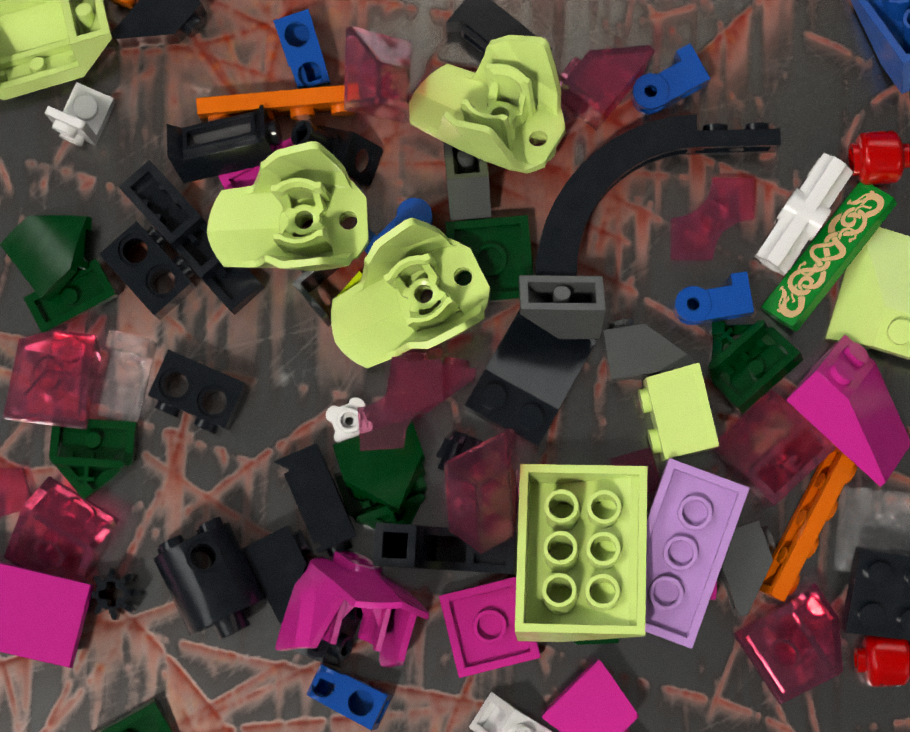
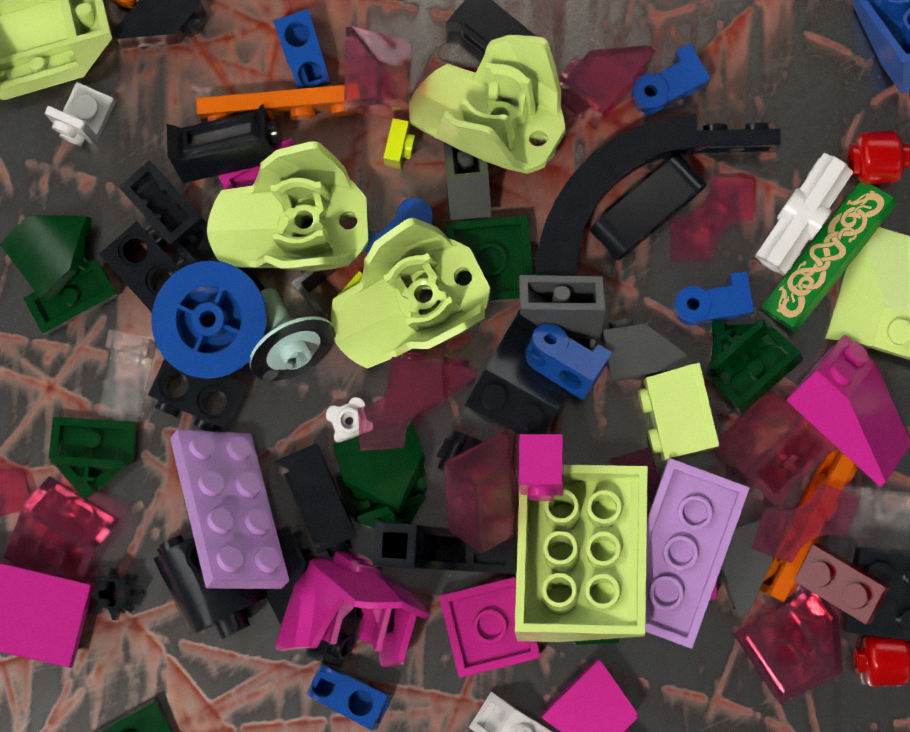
clear pink slope [3,330,102,430] -> none
black bracket [291,120,383,186] -> none
none -> blue piece [151,261,267,379]
none -> lavender plate [170,430,289,589]
none -> piece [249,288,336,381]
none -> neon yellow plate [383,118,415,169]
none -> dark pink brick [519,434,564,501]
none -> blue leg [525,323,612,401]
none -> black beam [589,153,707,262]
none -> clear pink tile [751,483,860,563]
none -> dark red plate [794,543,891,625]

